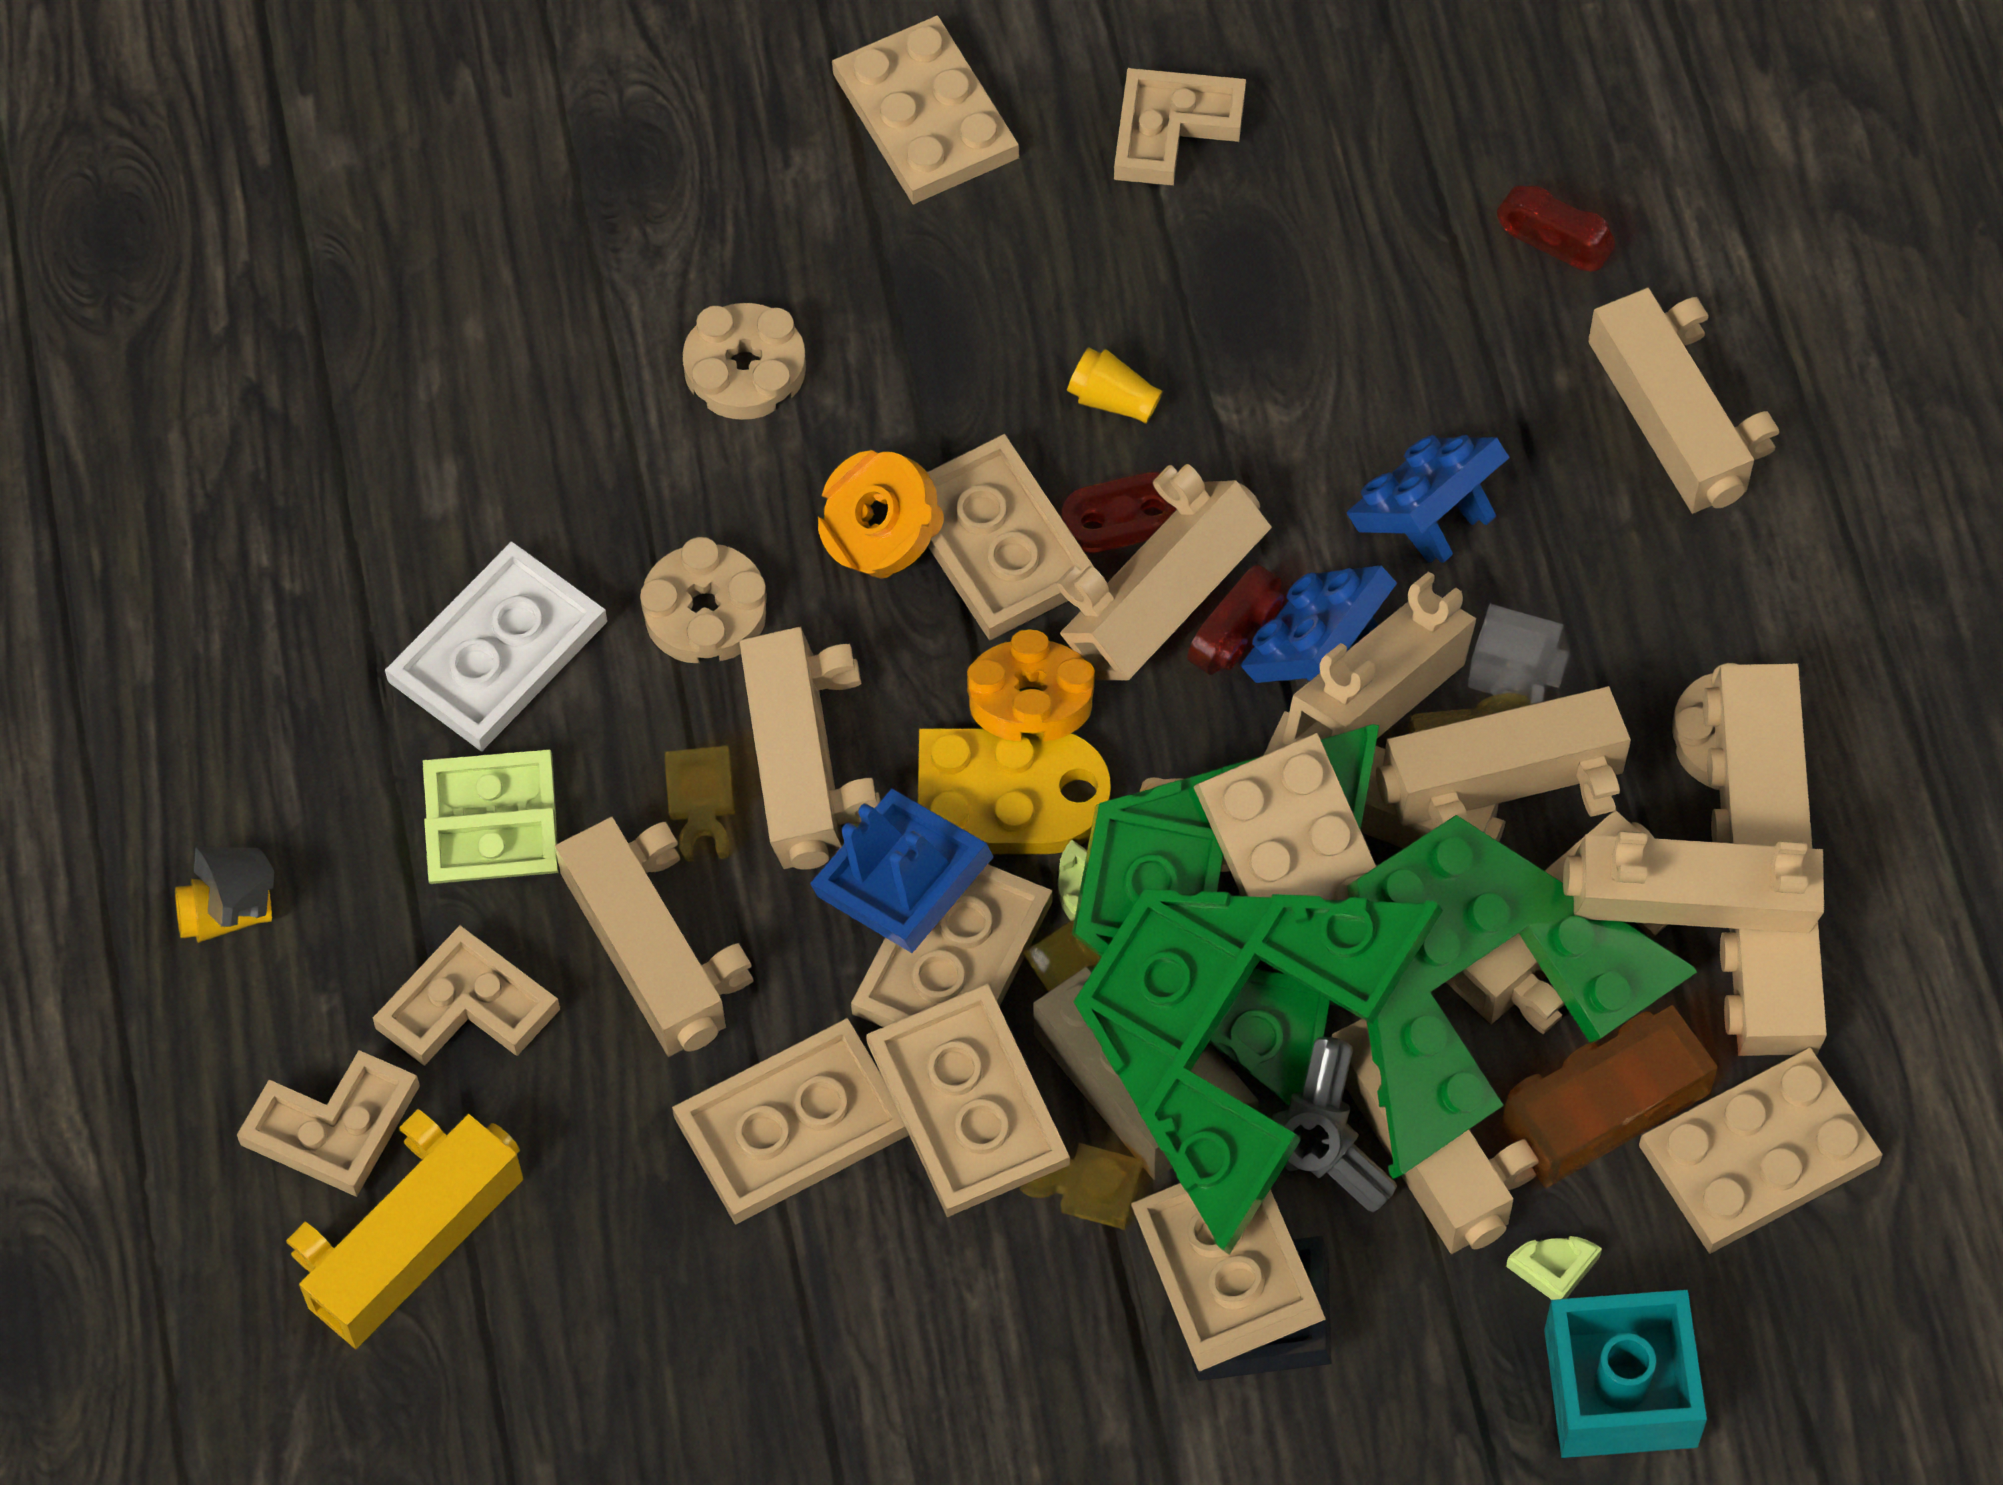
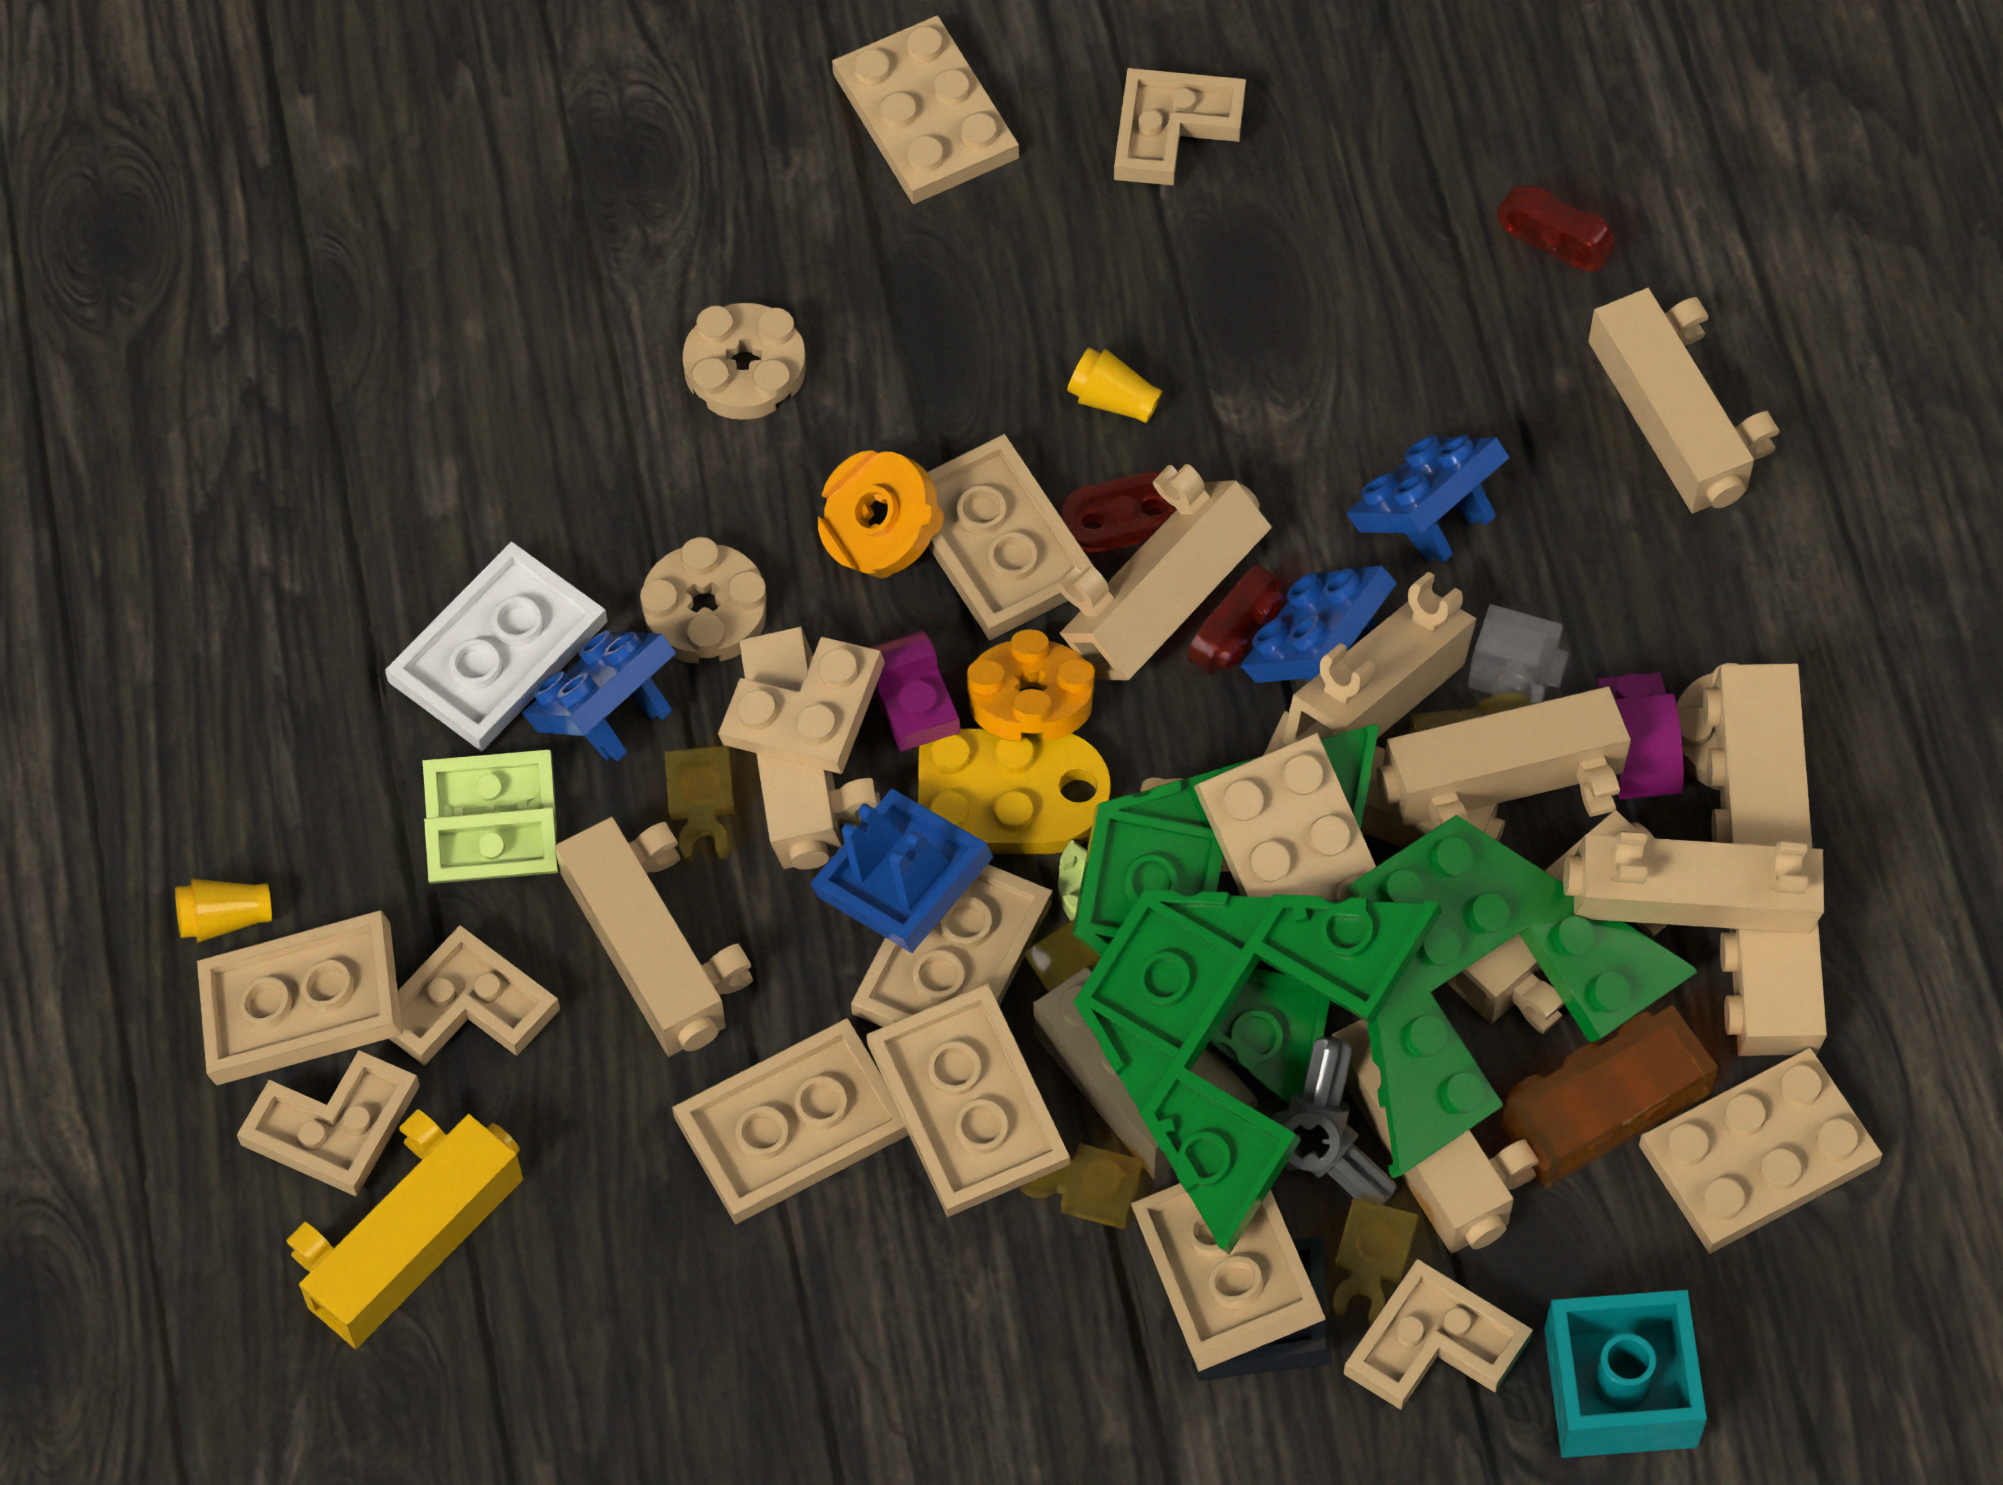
dark grey slope [194,847,274,927] -> none
yellowish green tile [1506,1236,1602,1300] -> none
none -> tan plate [197,910,402,1085]
none -> blue plate [522,631,676,762]
none -> tan plate [718,637,885,774]
none -> magenta brick [867,630,961,752]
none -> clear yellow plate [1333,1197,1419,1324]
none -> tan plate [1344,1259,1533,1410]
none -> magenta brick [1597,673,1684,800]

